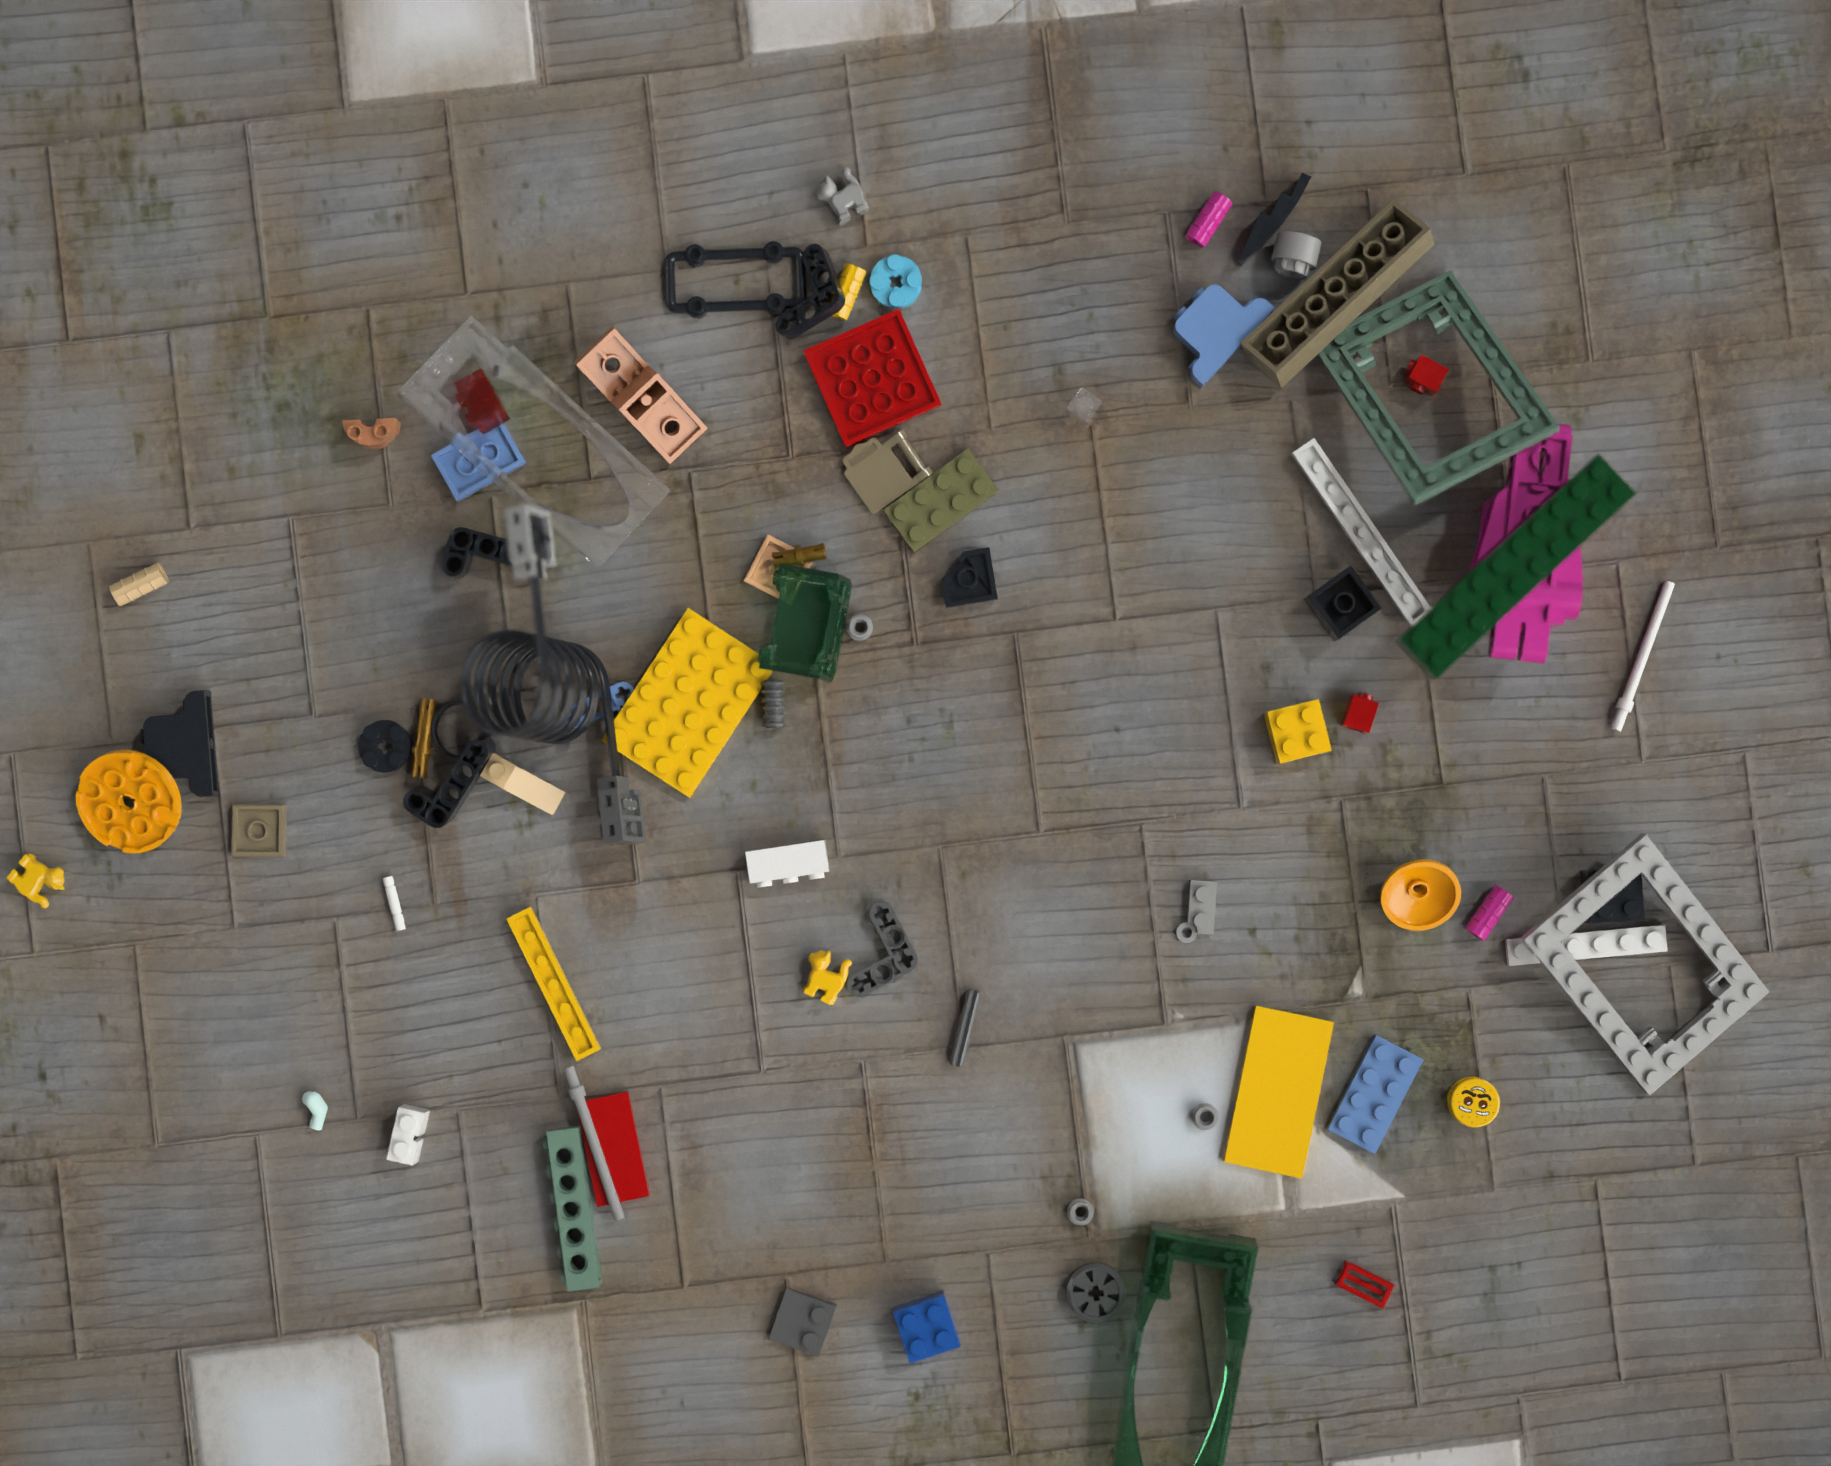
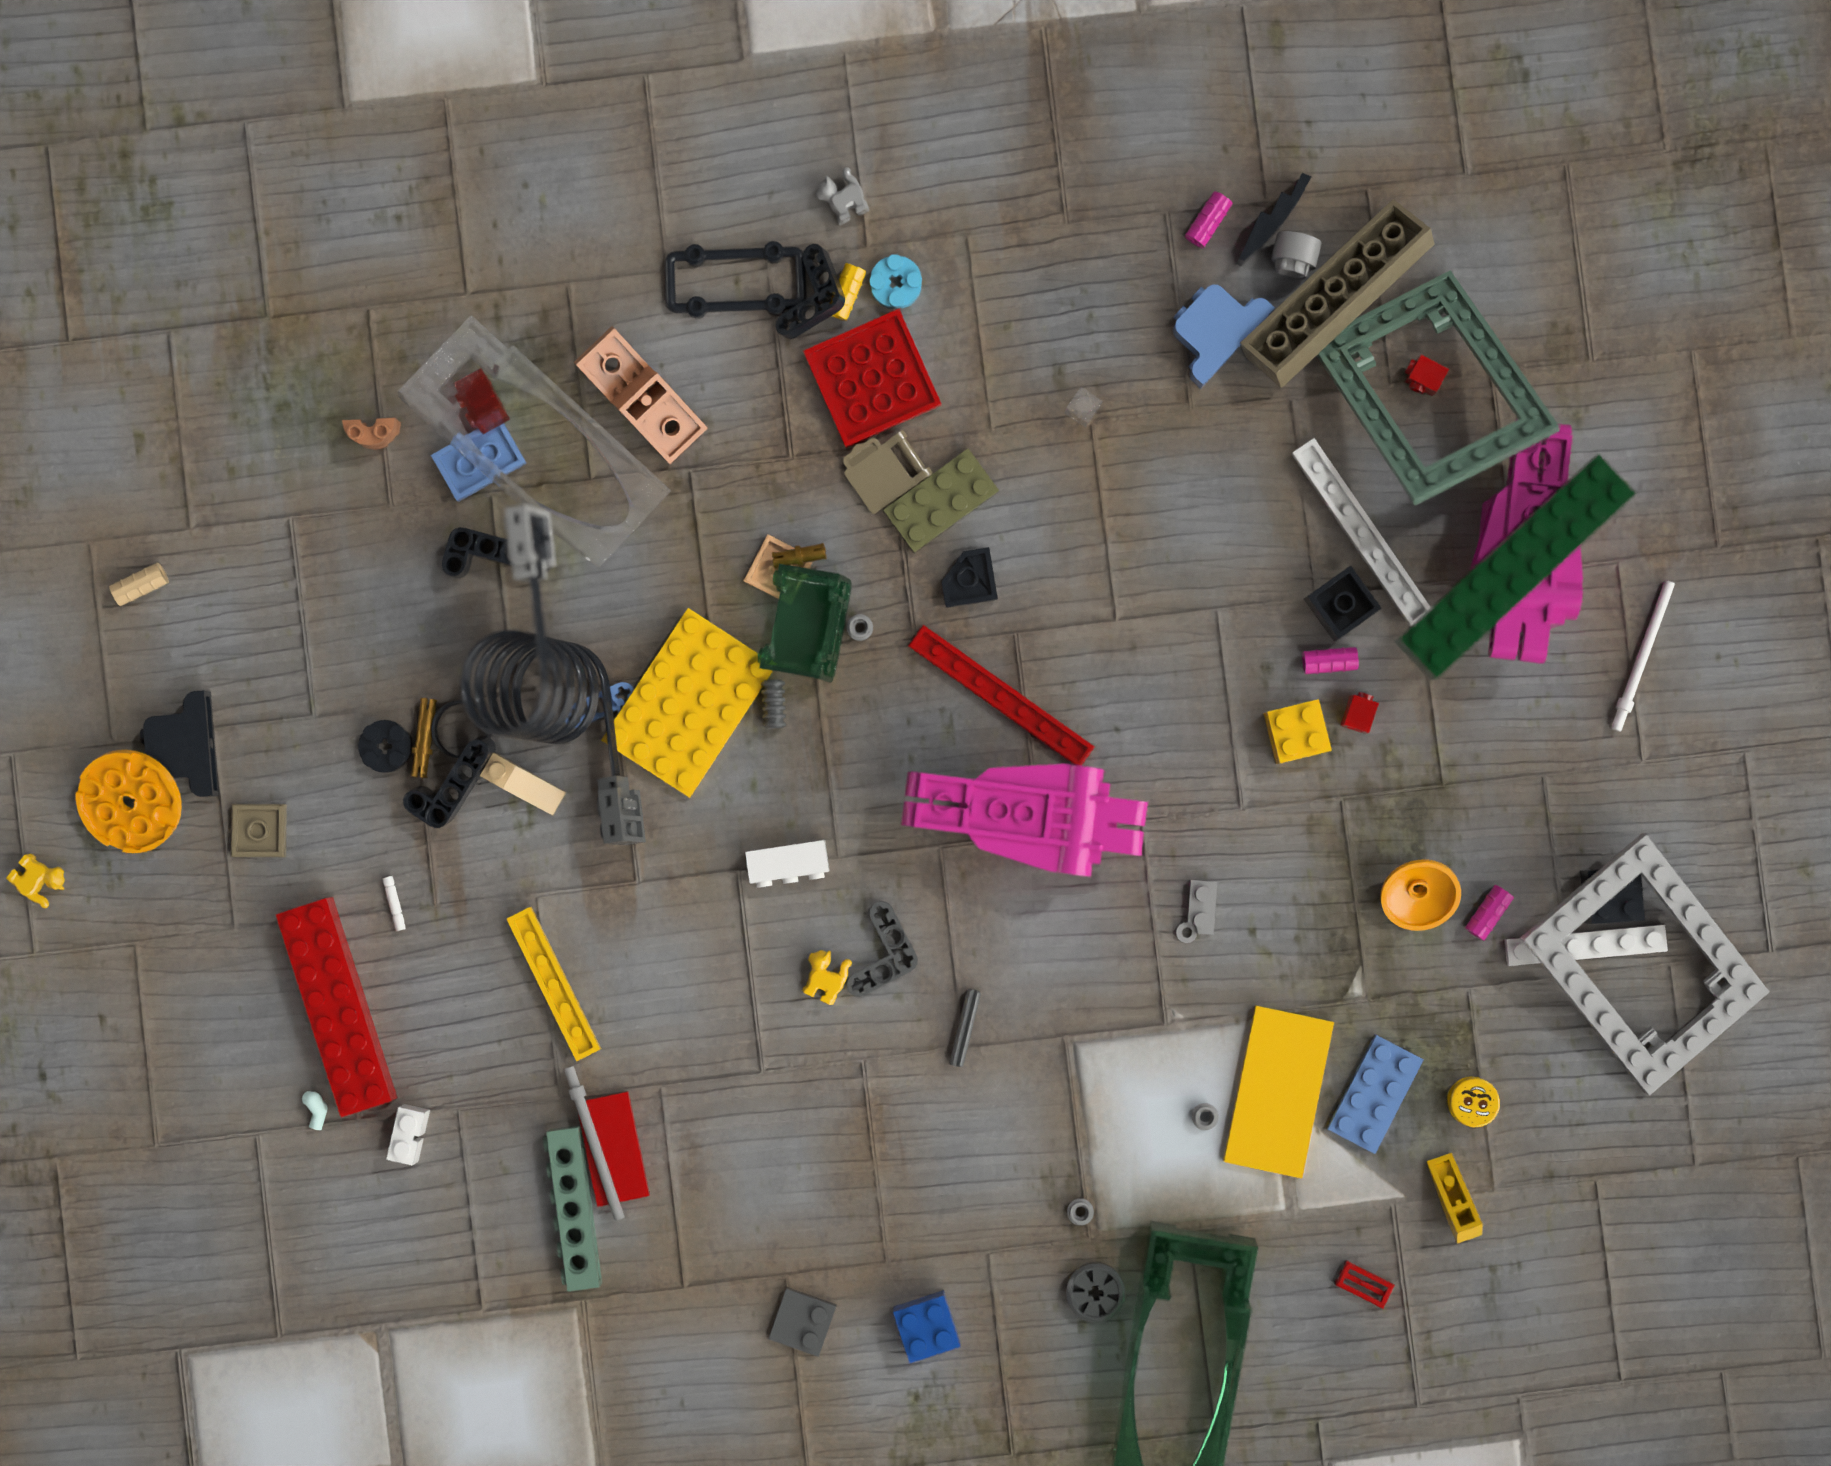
none -> red brick [276,897,398,1118]
none -> dark pink piece [901,764,1148,877]
none -> red tile [908,625,1095,766]
none -> dark pink axle [1302,647,1359,674]
none -> yellow slope [1427,1153,1483,1244]

